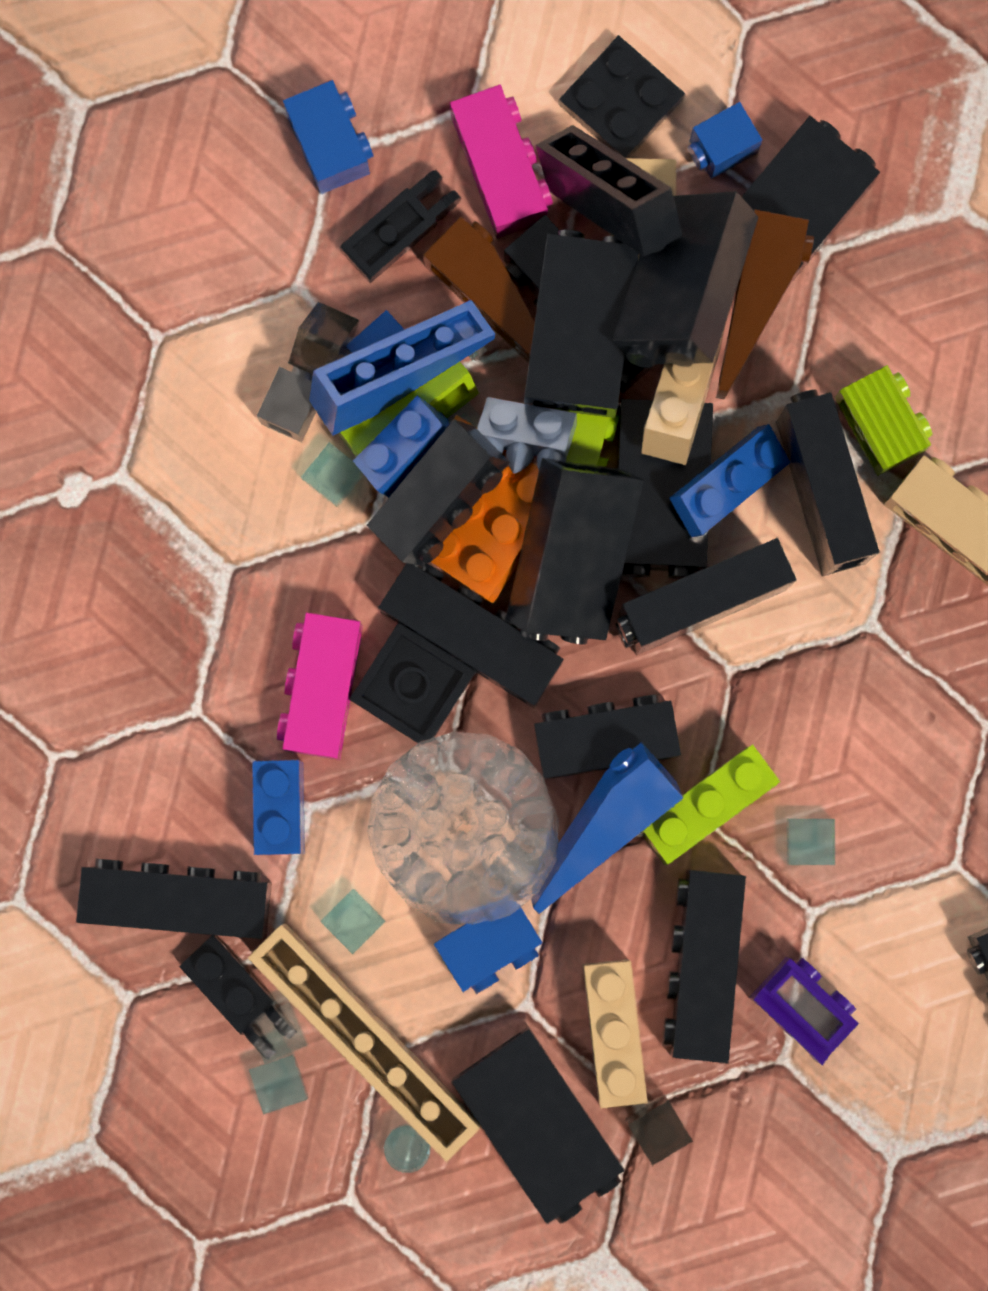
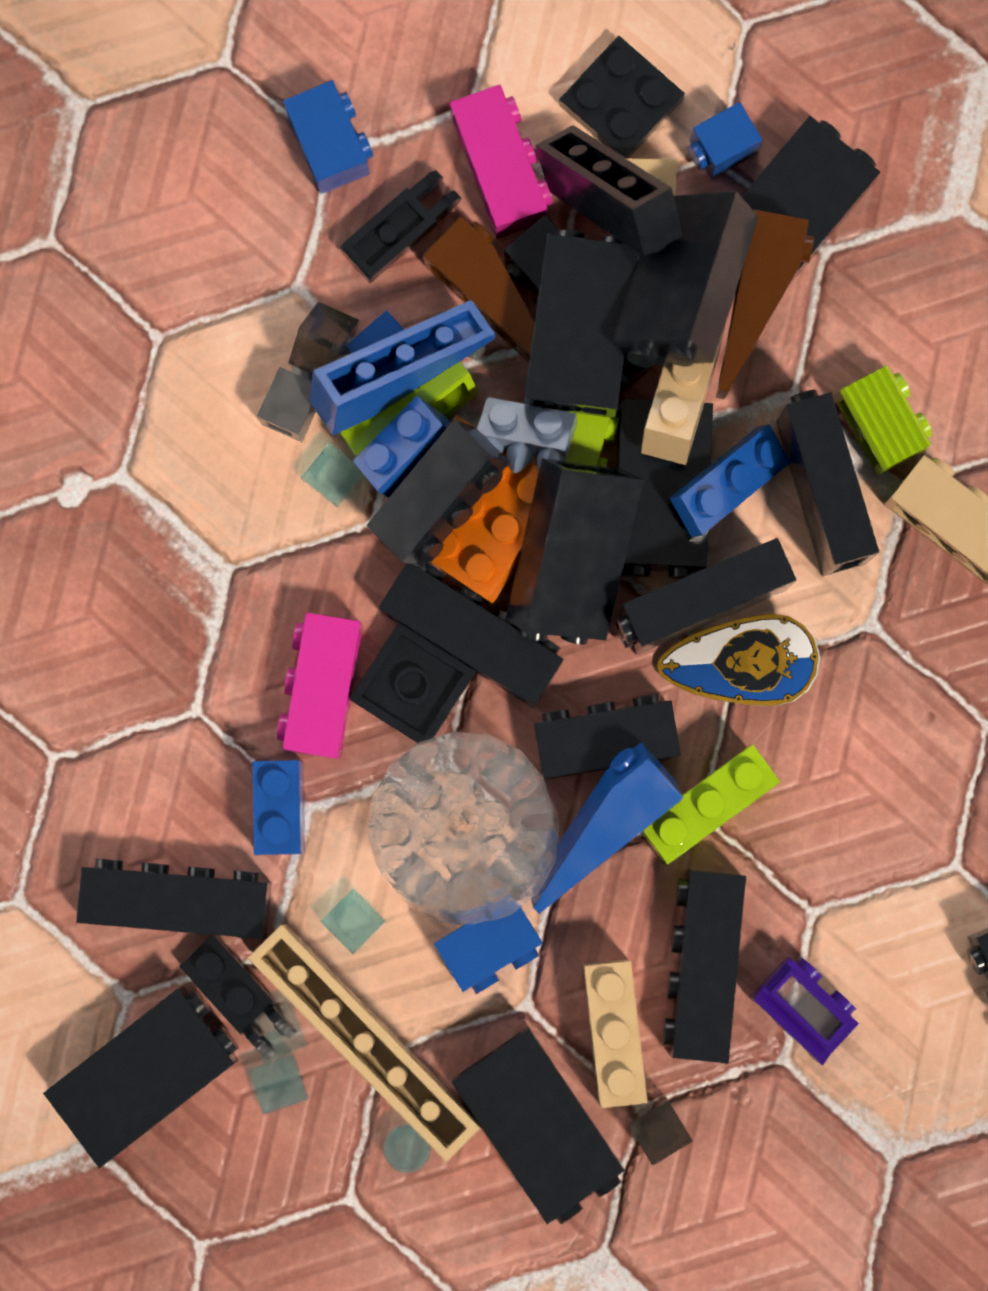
clear light blue tile [787,819,835,865] -> none
none -> black brick [43,986,239,1169]
none -> shield [657,614,820,706]

